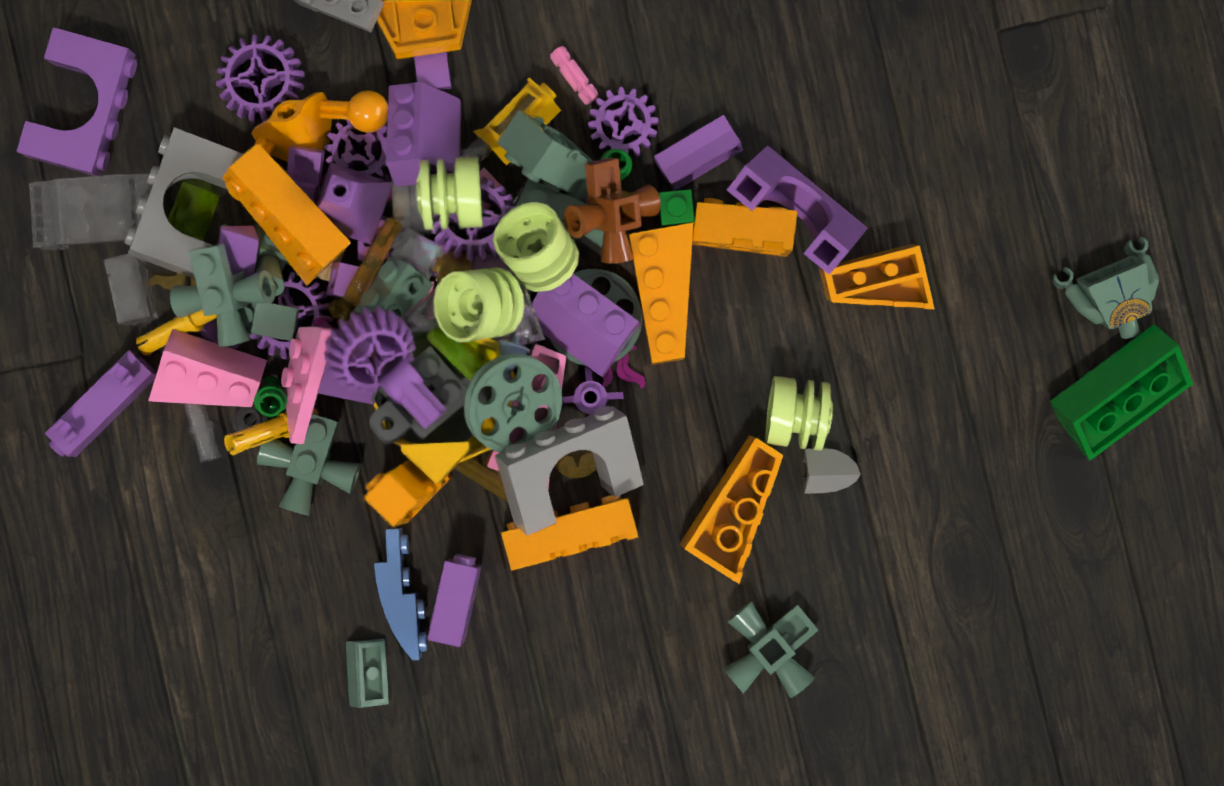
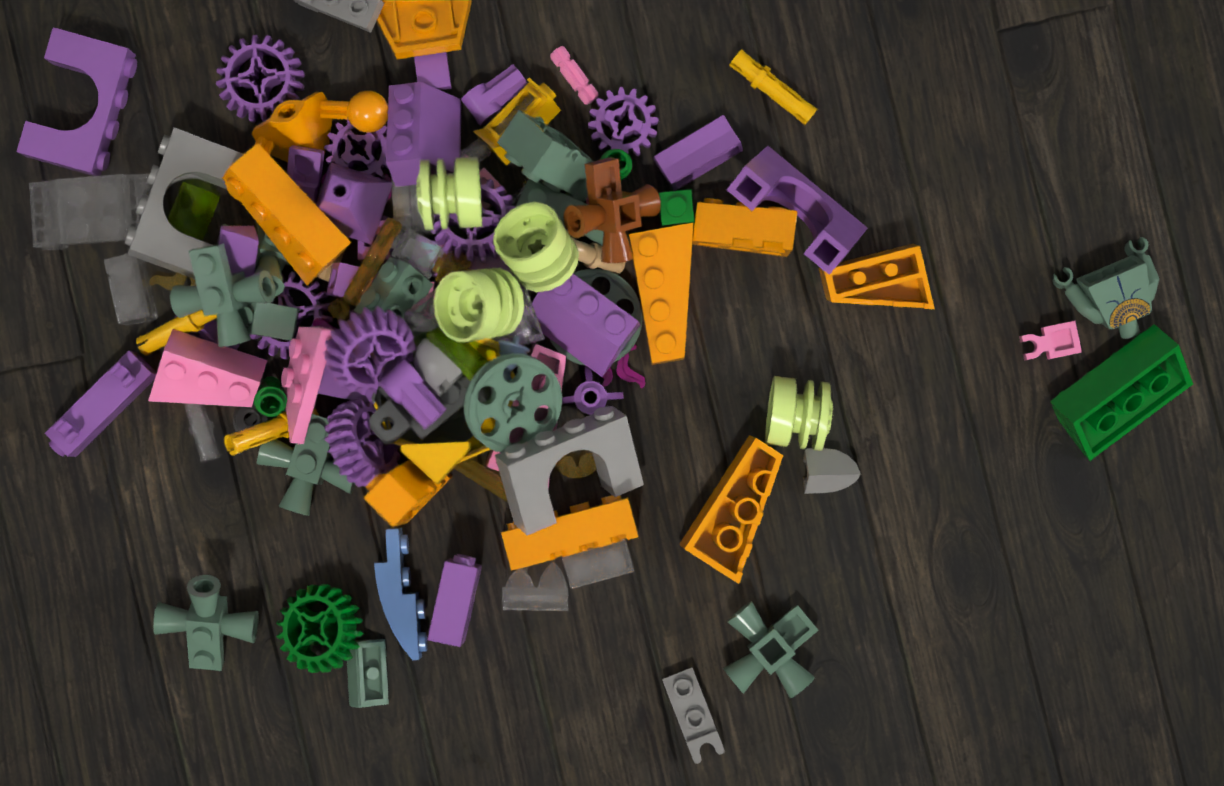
none -> sand green brick [153,575,259,671]
none -> green gear [276,584,364,673]
none -> medium lavender gear [325,398,401,487]
none -> light grey brick [413,339,462,399]
none -> medium lavender piece [461,64,528,126]
none -> clear tile [502,562,569,611]
none -> clear brick [562,539,634,589]
none -> tan pin [571,237,626,275]
none -> light grey plate [662,667,725,764]
none -> yellow pin [729,49,817,125]
none -> bright pink plate [1019,321,1082,361]

